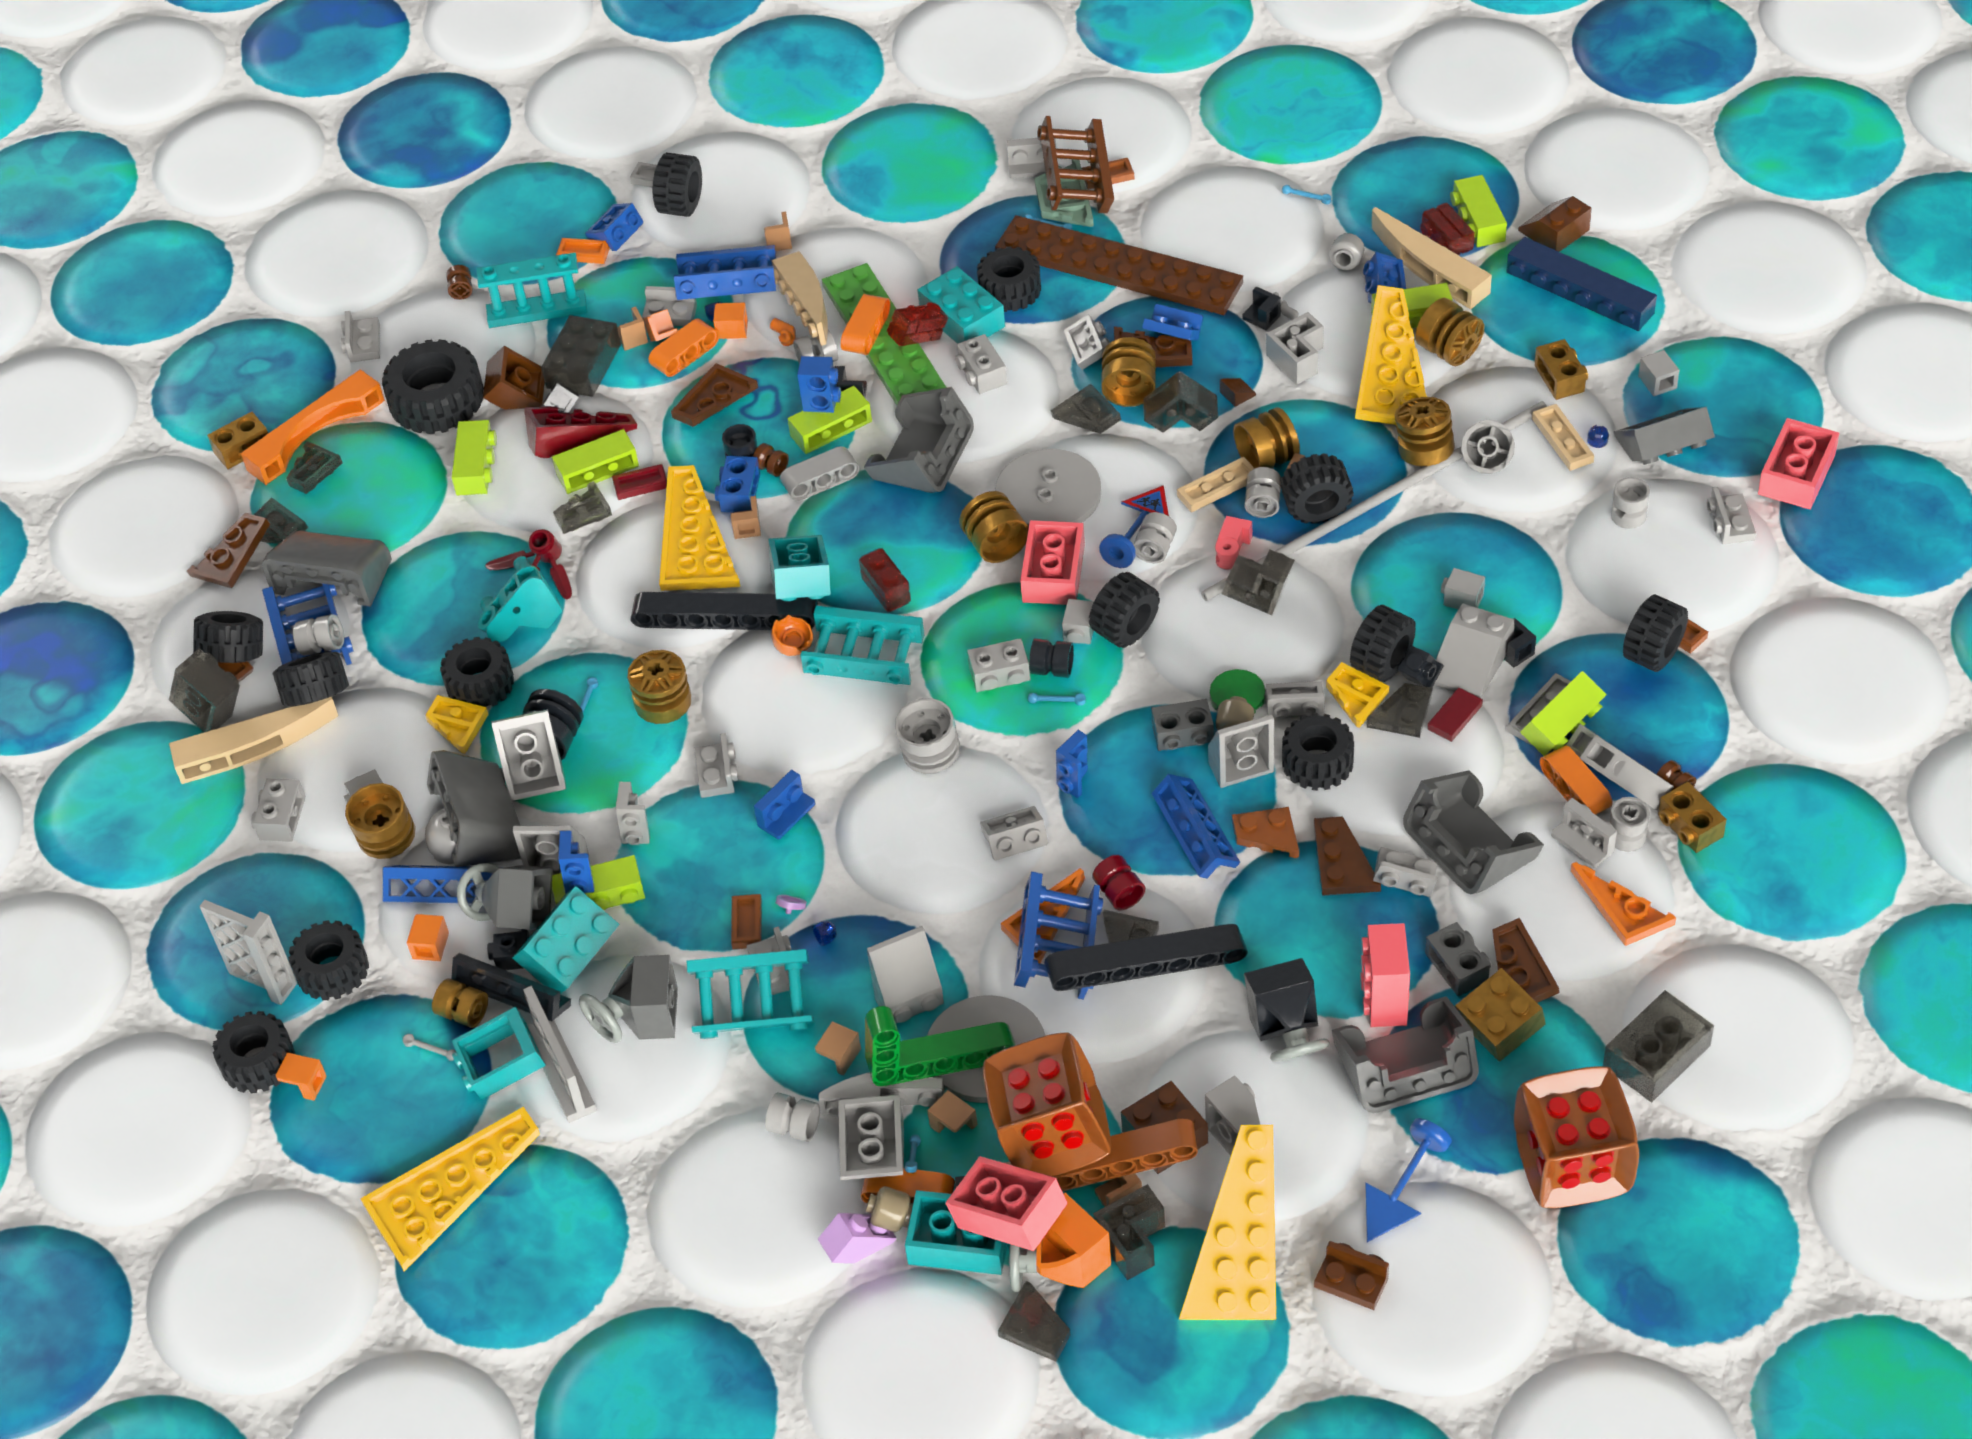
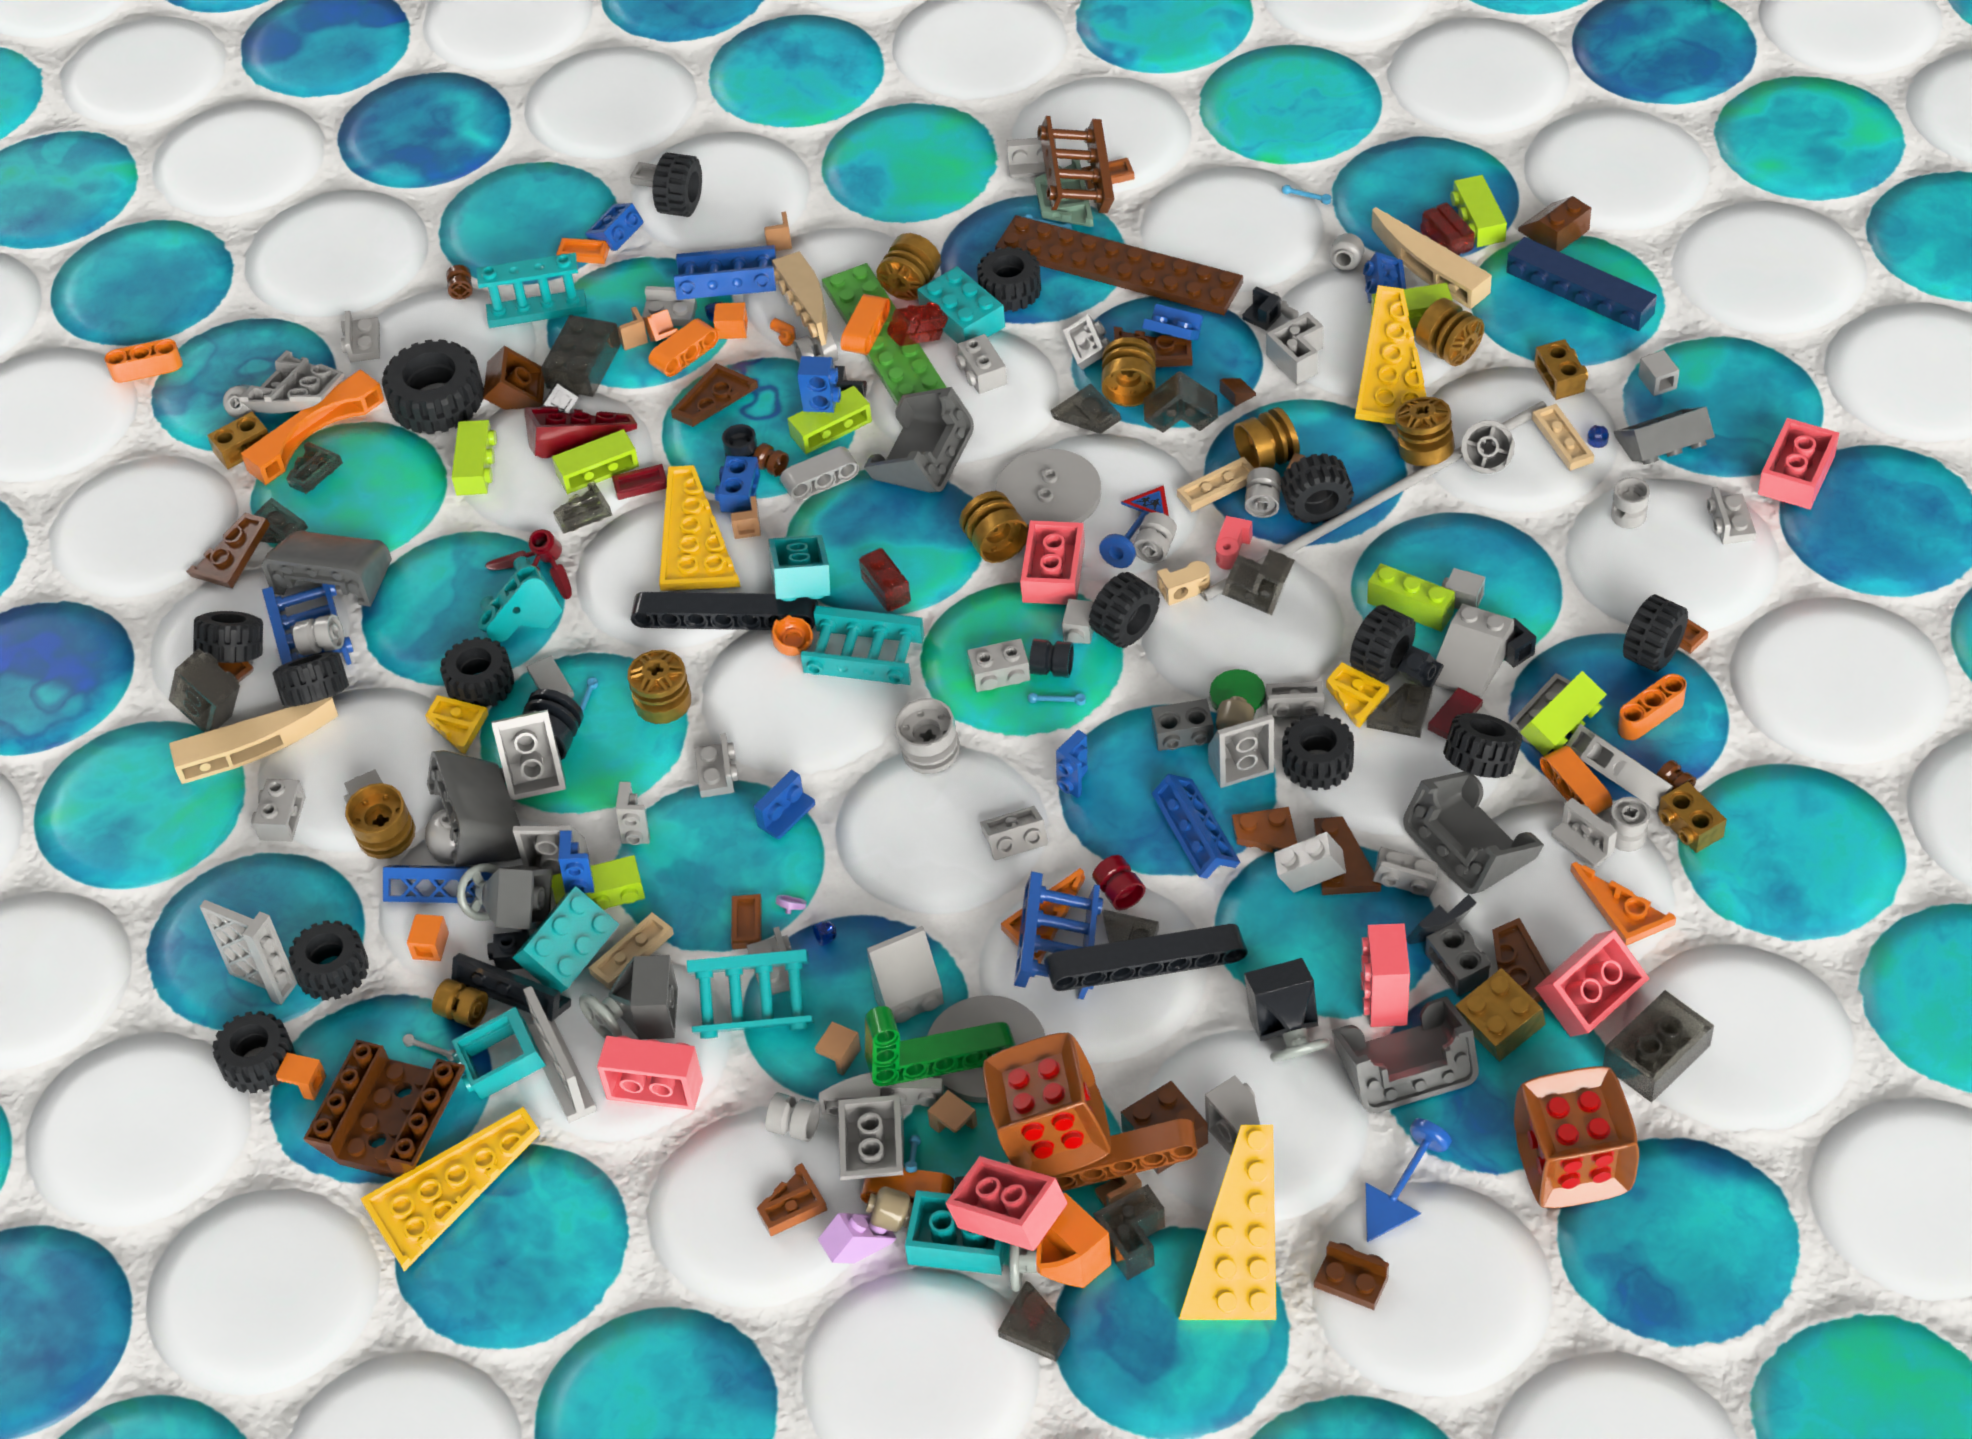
none -> orange beam [104,339,183,383]
none -> light grey head [223,384,256,418]
none -> light grey wedge [240,350,344,414]
none -> reddish brown slope [303,1039,465,1178]
none -> light grey tile [526,655,574,698]
none -> tan plate [589,913,674,990]
none -> coral brick [597,1036,703,1110]
none -> dark orange wing [757,1163,827,1236]
none -> pearl gold wheel [876,233,941,301]
none -> tan leg [1157,561,1210,605]
none -> light grey brick [1274,832,1346,893]
none -> lime brick [1367,563,1455,632]
none -> black slope [1406,894,1477,944]
none -> black tyre [1443,713,1523,778]
none -> coral brick [1535,930,1650,1037]
none -> orange beam [1617,674,1687,740]

